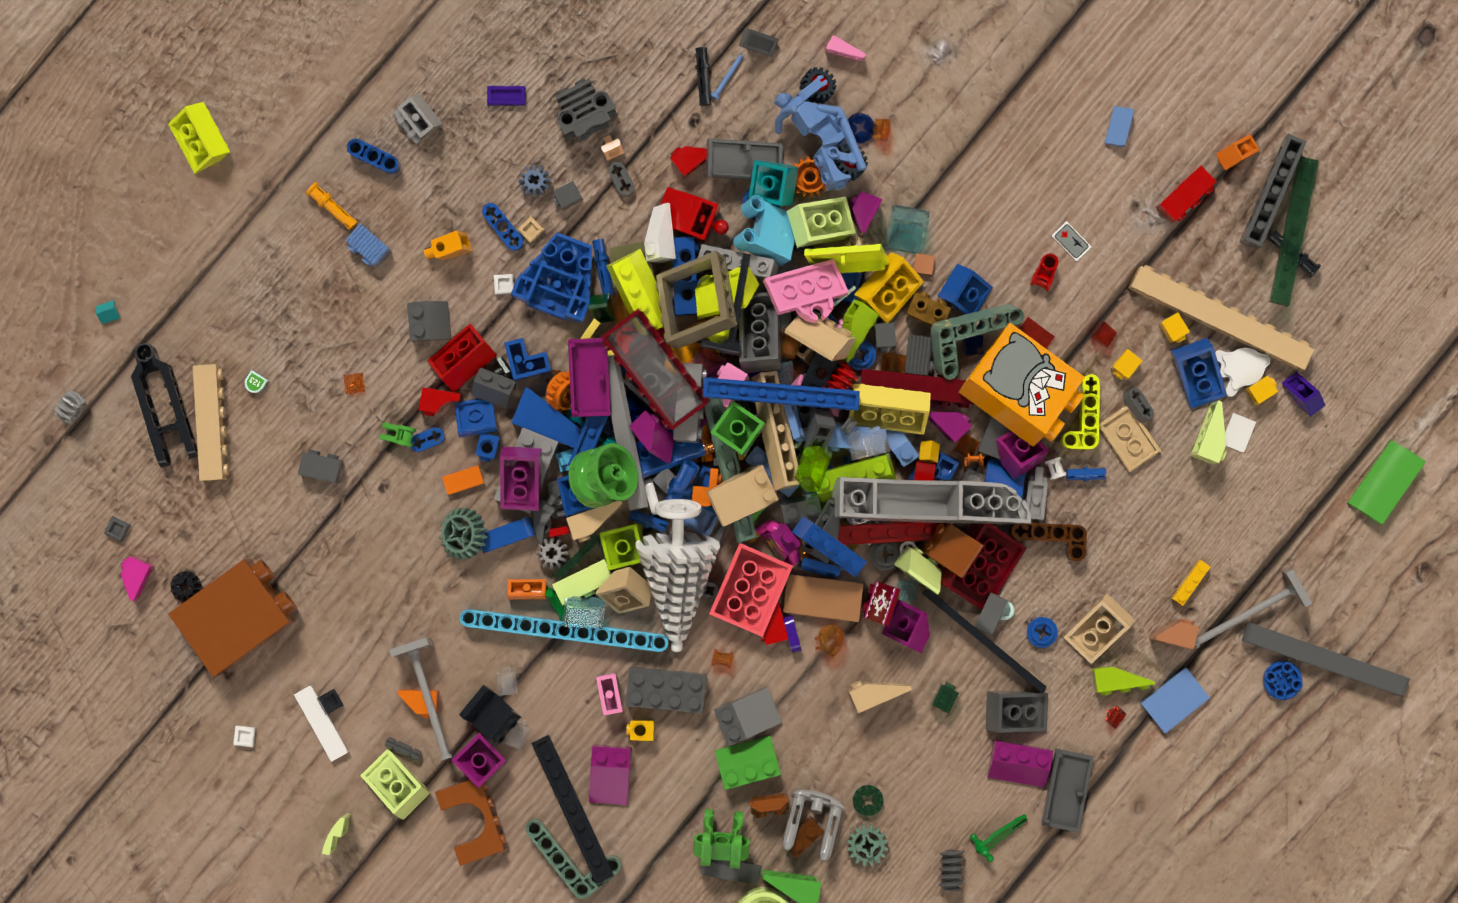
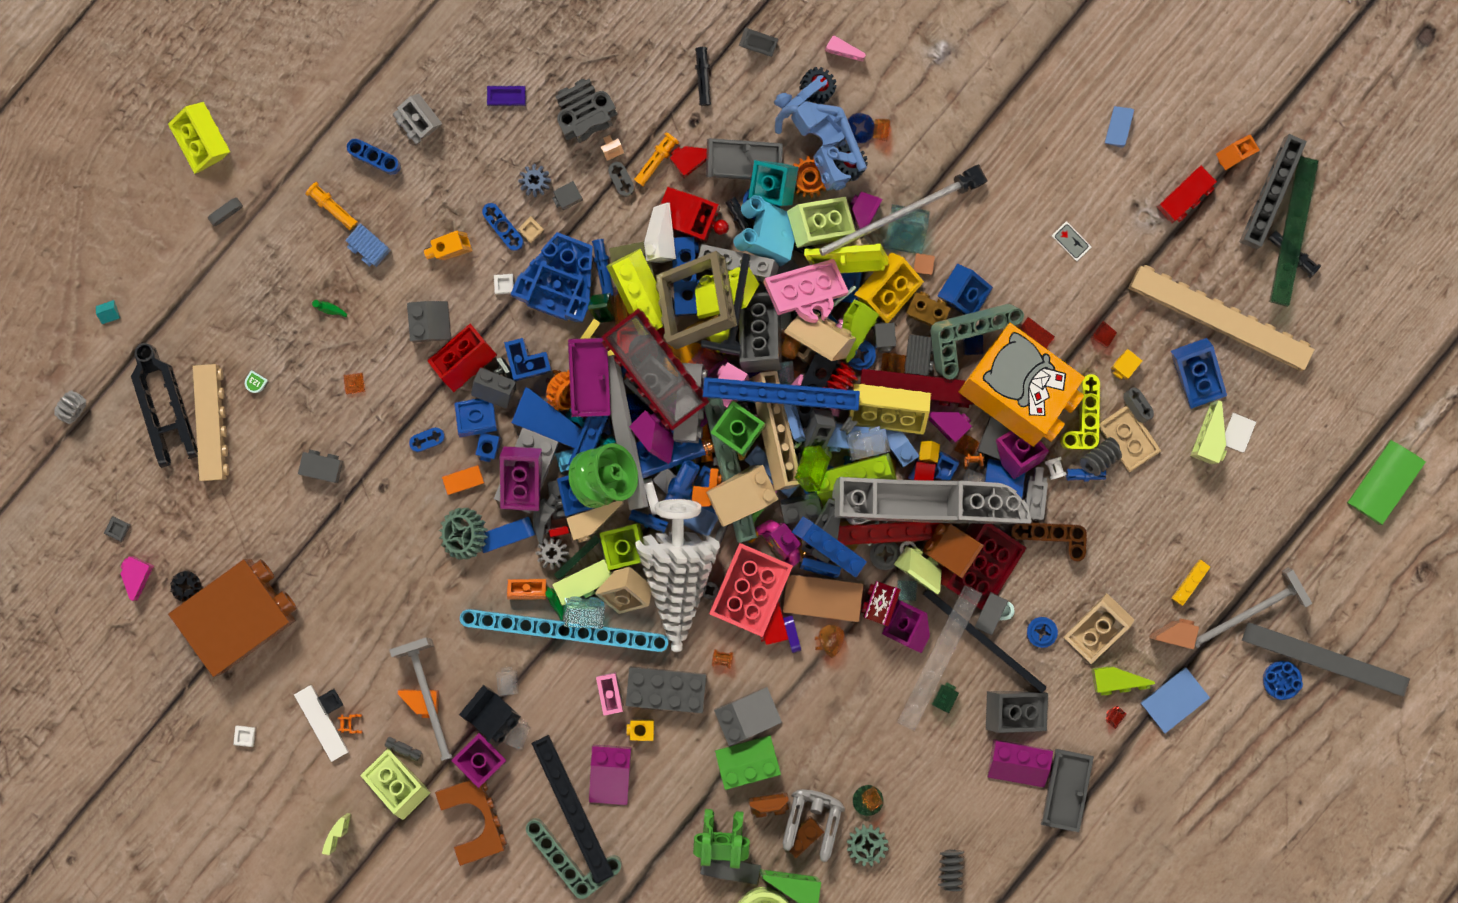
bright green piece [379,422,416,447] -> none
red arch [419,387,462,417] -> none
medium blue piece [710,54,743,100] -> none
tan slope [847,680,912,713] -> none
green piece [970,814,1028,863] -> none
red piece [1030,253,1059,292] -> none
yellow brick [1159,312,1190,344] -> none
white tile [1215,348,1270,397] -> none
yellow brick [1245,376,1278,405] -> none
dark purple slope [1282,372,1326,417] -> none
none -> dark grey beam [208,198,243,226]
none -> green bar [312,300,347,317]
none -> orange piece [337,714,362,733]
none -> light orange pin [634,132,680,187]
none -> black pin [725,197,753,231]
none -> flat silver piece [819,164,988,256]
none -> clear orange slope [862,786,883,811]
none -> clear tile [897,585,982,731]
none -> dark grey piece [1080,437,1122,476]

